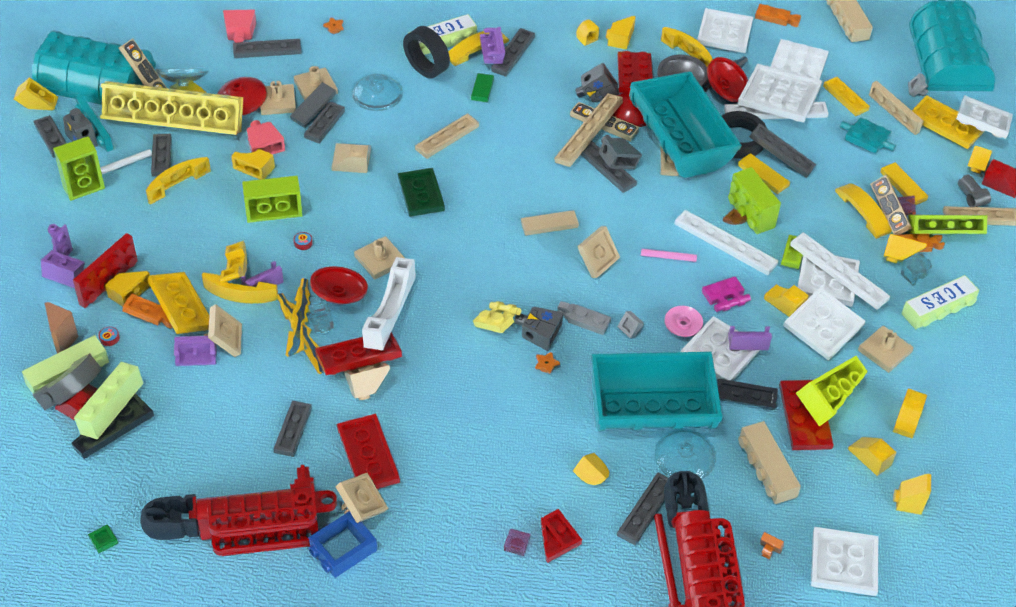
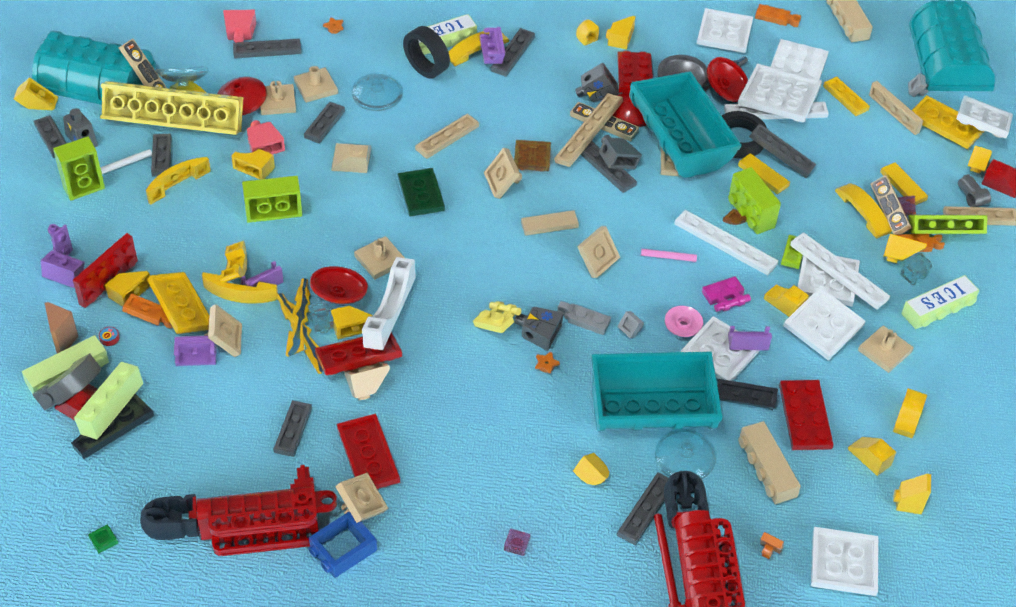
teal plate [75,95,114,152] -> none
dark grey tile [290,82,336,127] -> none
tile [294,232,313,250] -> none
green tile [471,73,494,102] -> none
red wing [540,509,582,563] -> none
yellow slope [661,27,713,67] -> none
neon yellow wedge [796,356,868,426] -> none
teal plate [840,117,896,154] -> none
none -> yellow slope [330,306,372,340]
none -> tan tile [484,148,522,199]
none -> clear orange tile [514,140,551,171]

